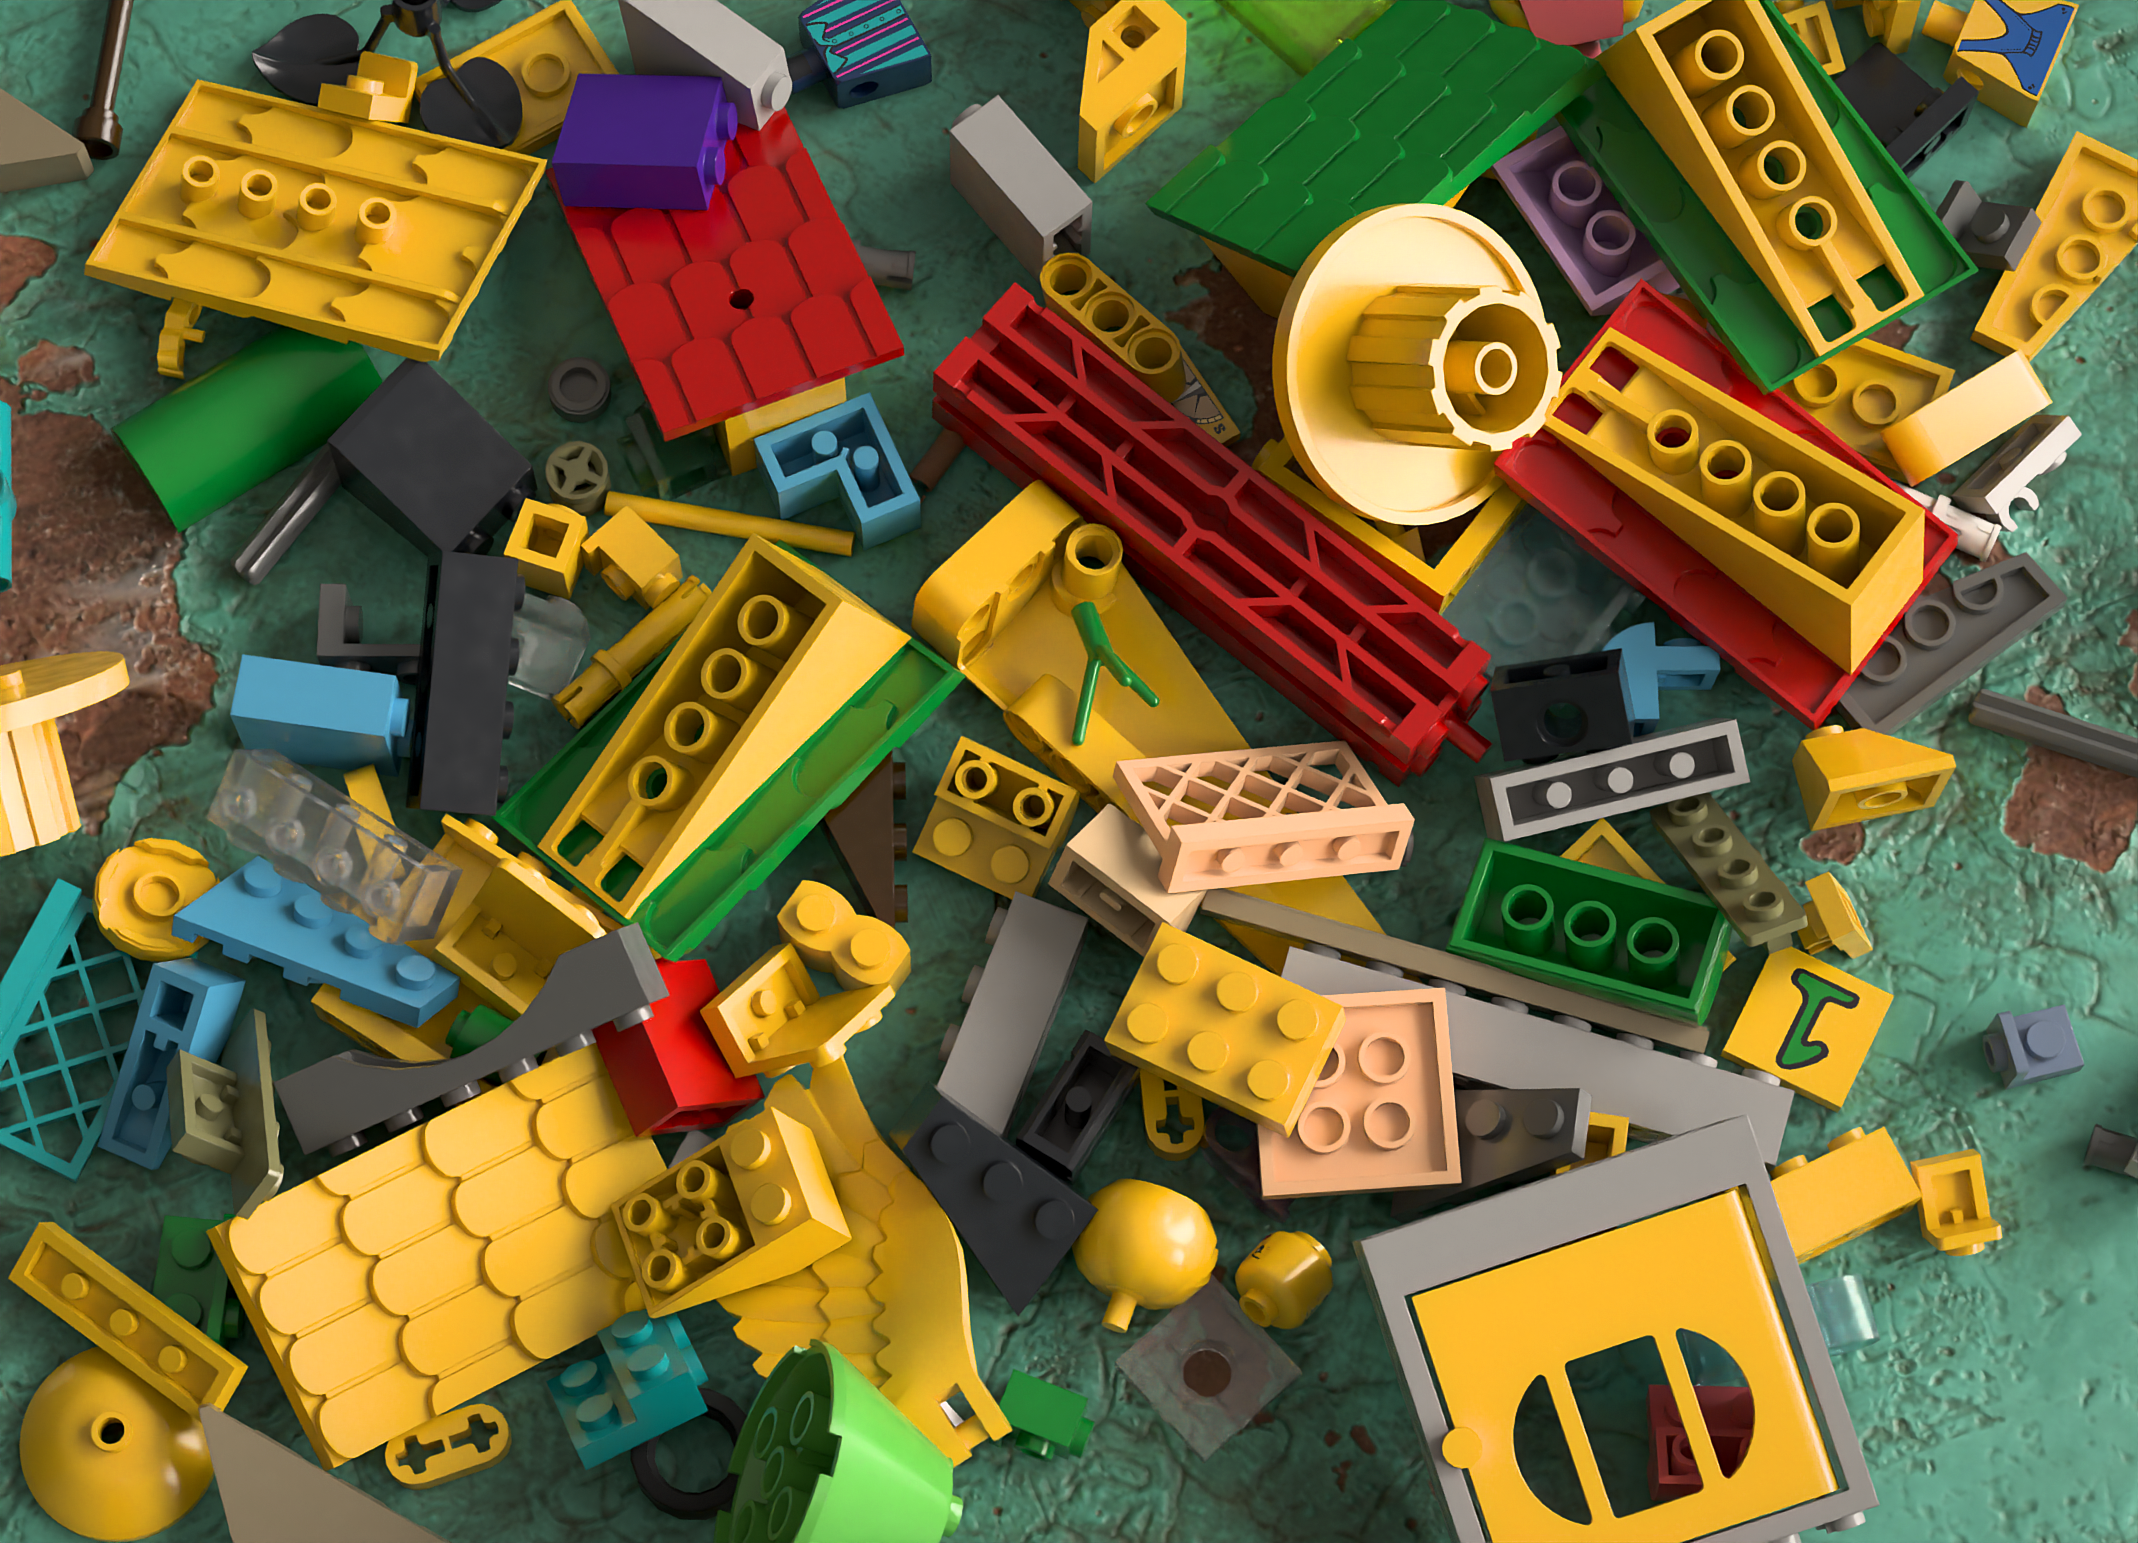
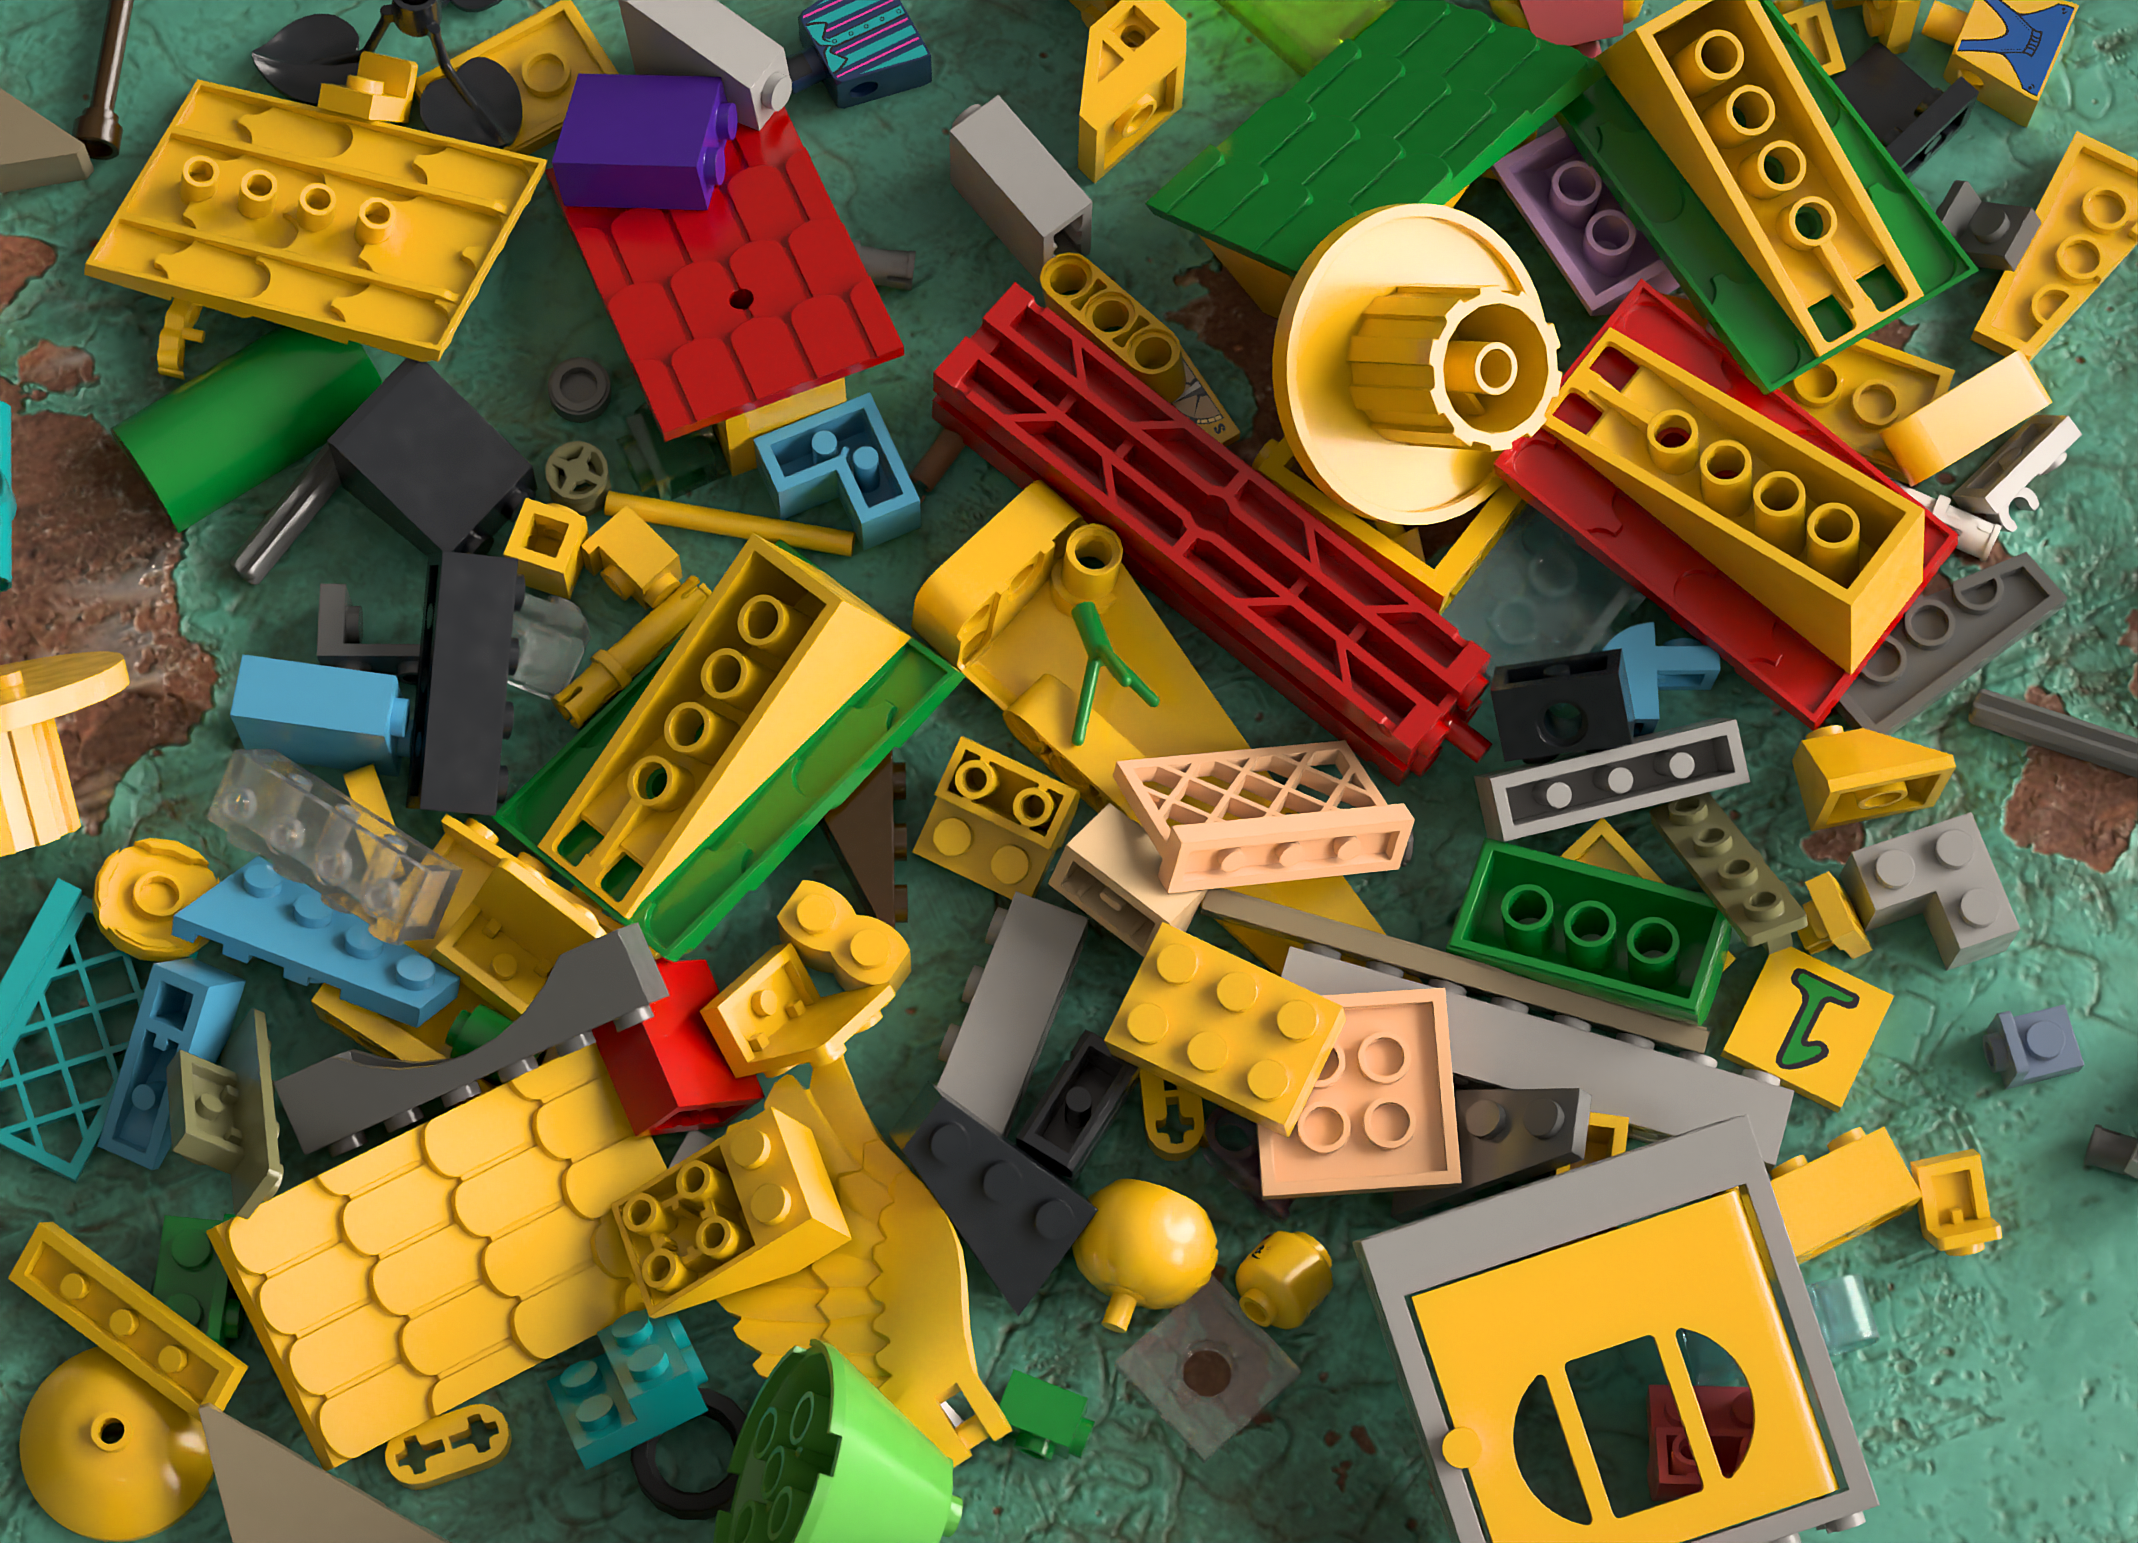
none -> light grey brick [1840,812,2020,971]

